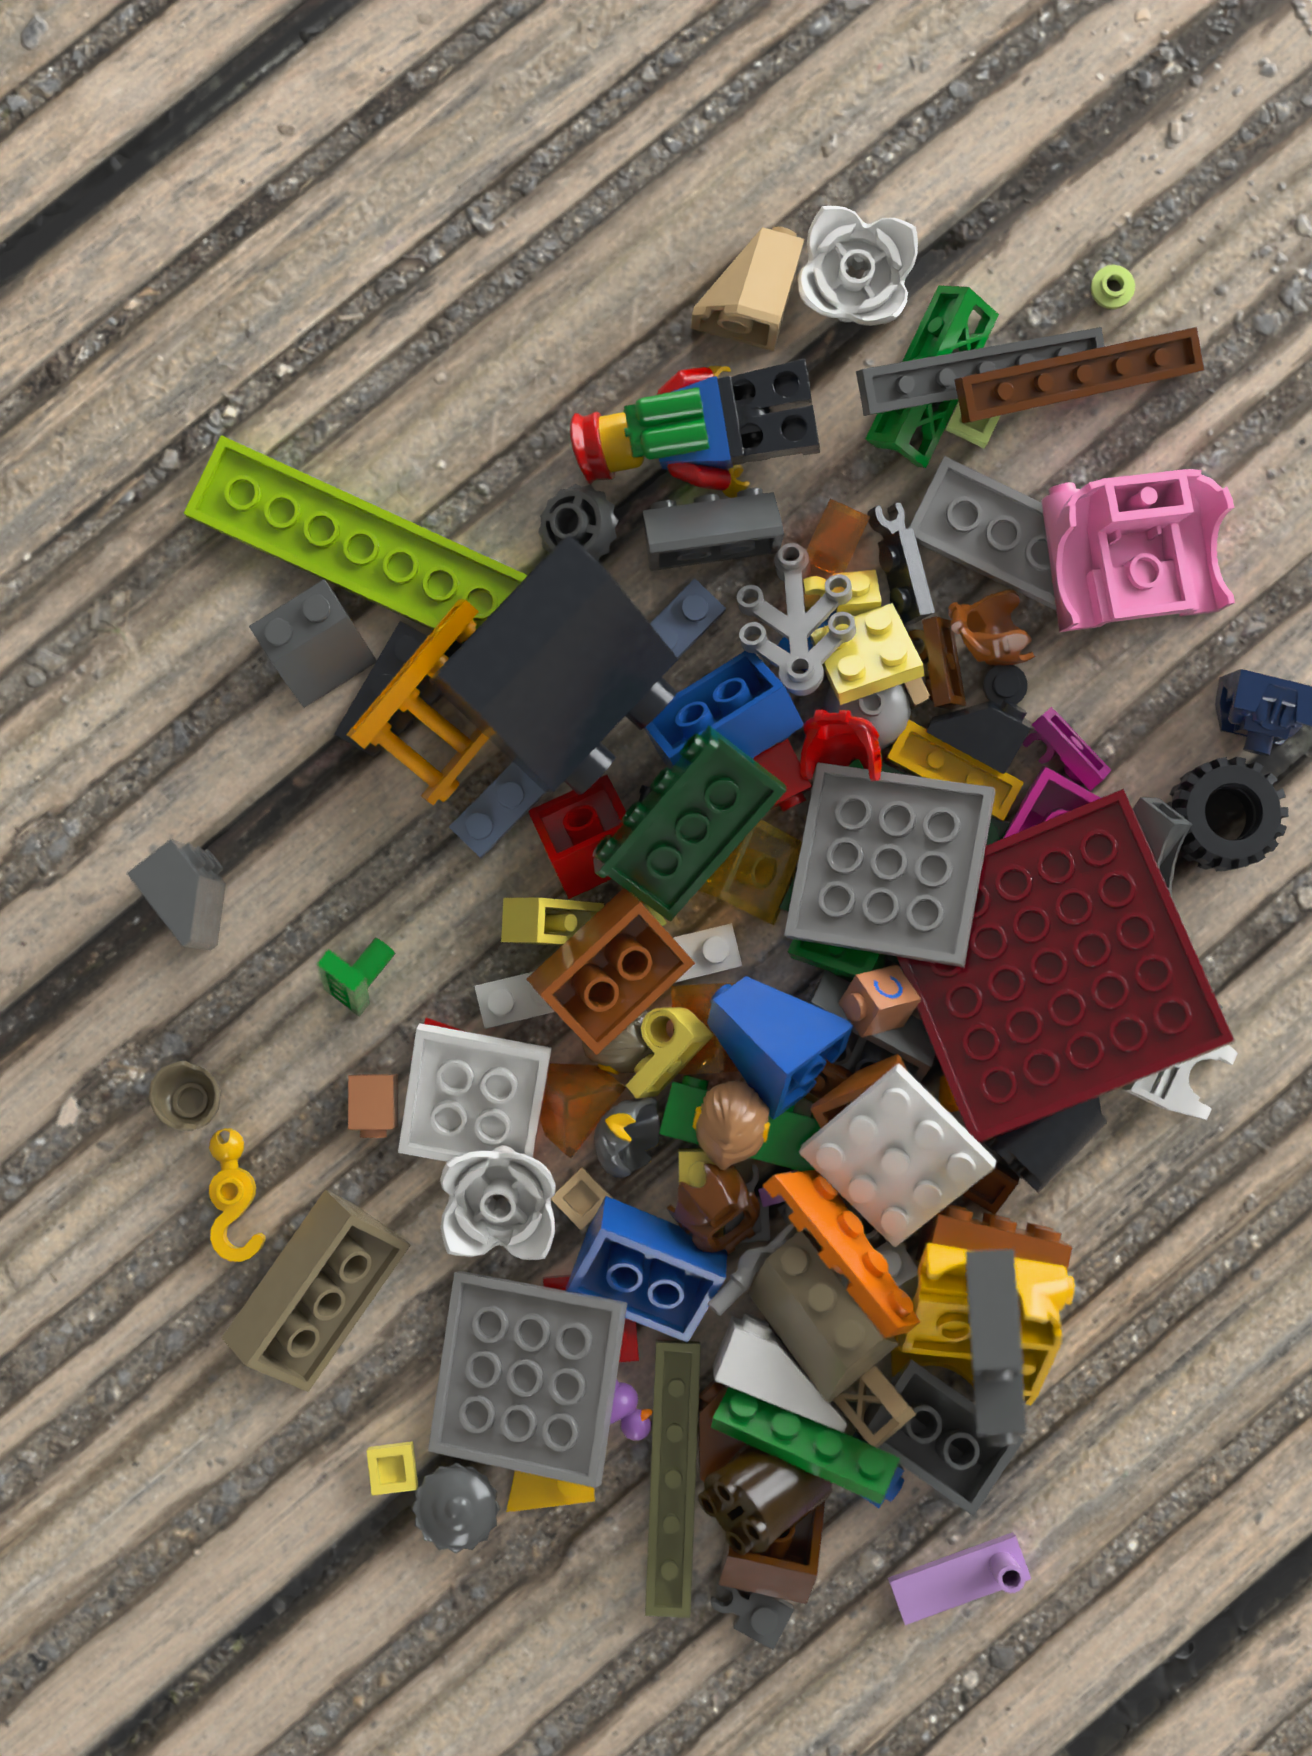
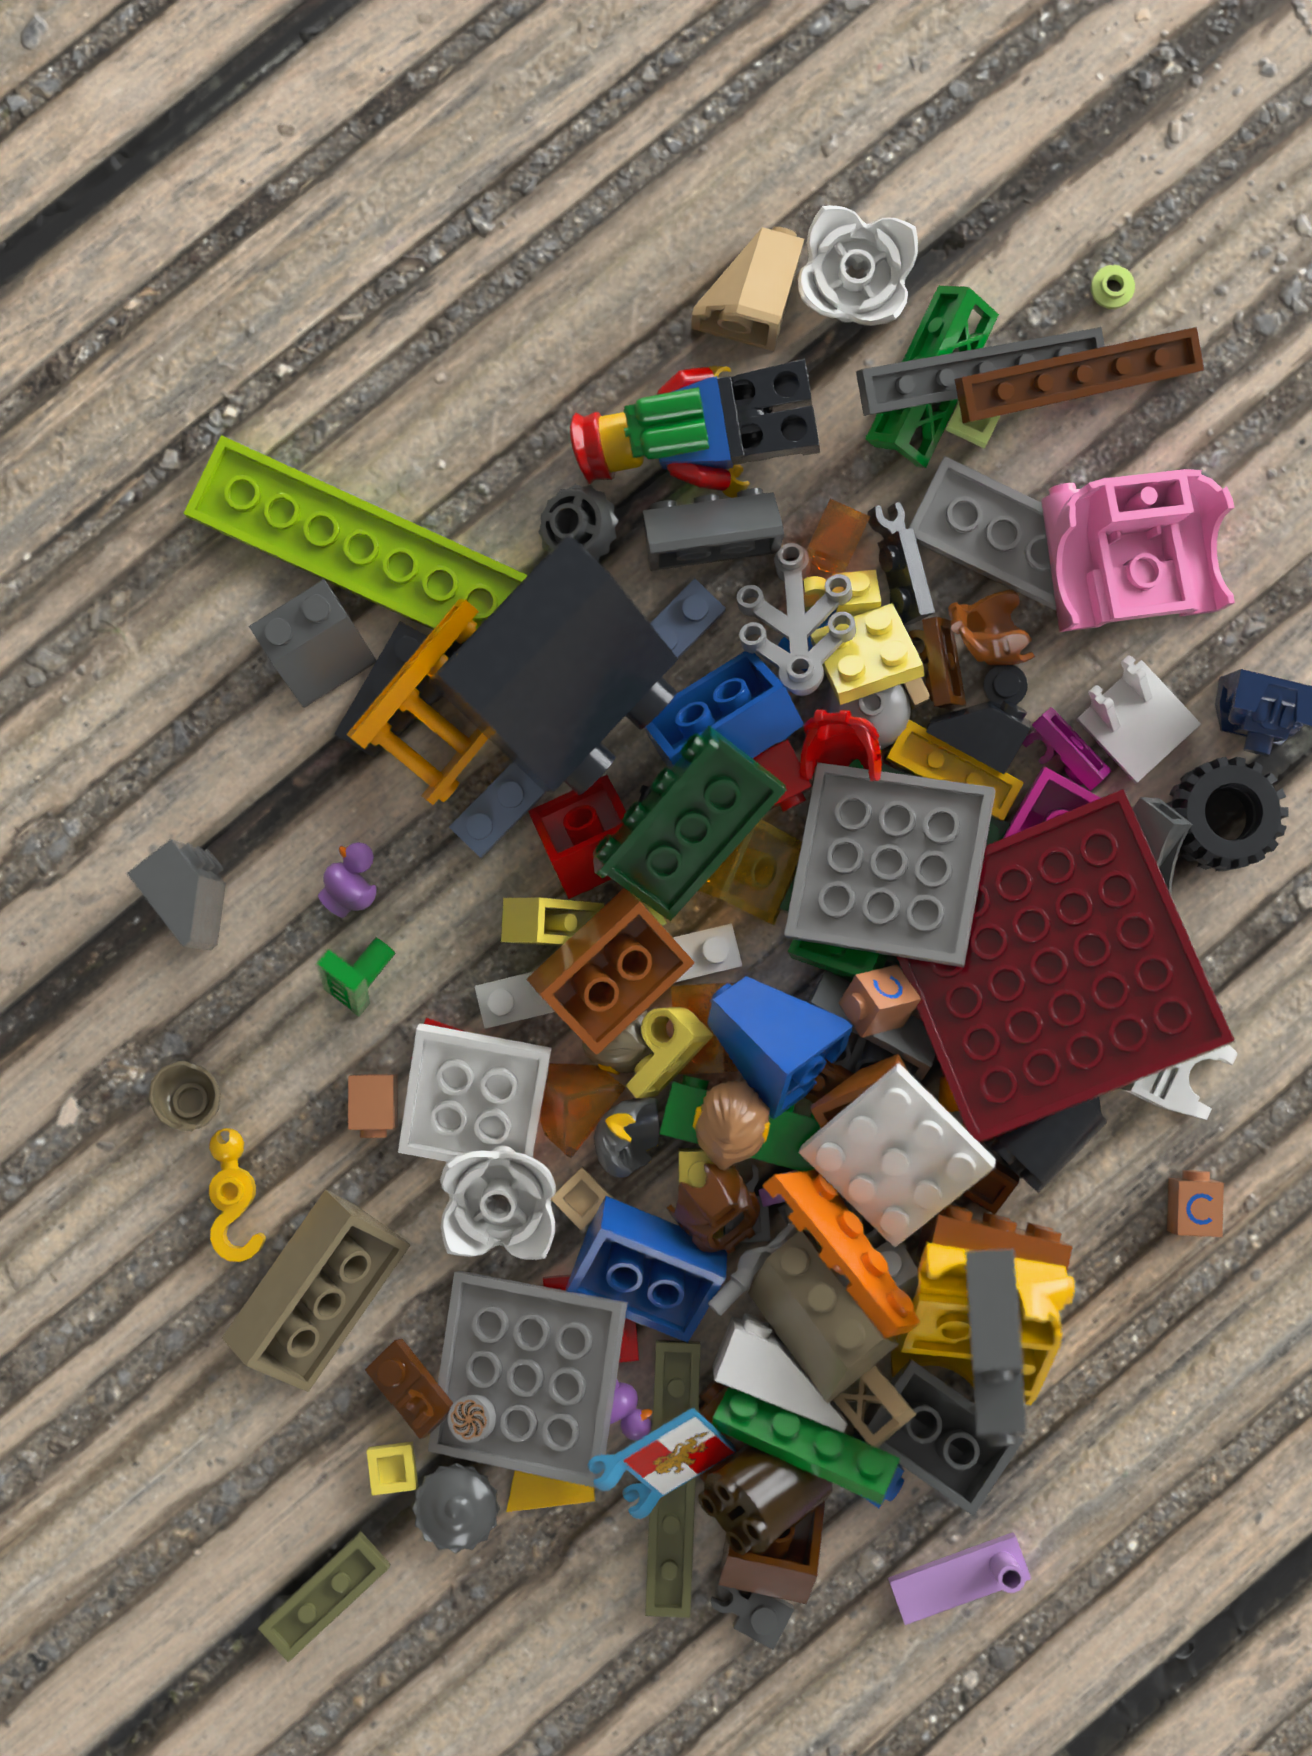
none -> olive plate [258,1531,391,1662]
none -> medium lavender animal [318,842,377,918]
none -> reddish brown plate [365,1339,453,1439]
none -> tile [448,1395,496,1443]
none -> flag [587,1408,736,1519]
none -> white plate [1076,655,1201,784]
none -> nougat brick [1167,1170,1224,1237]

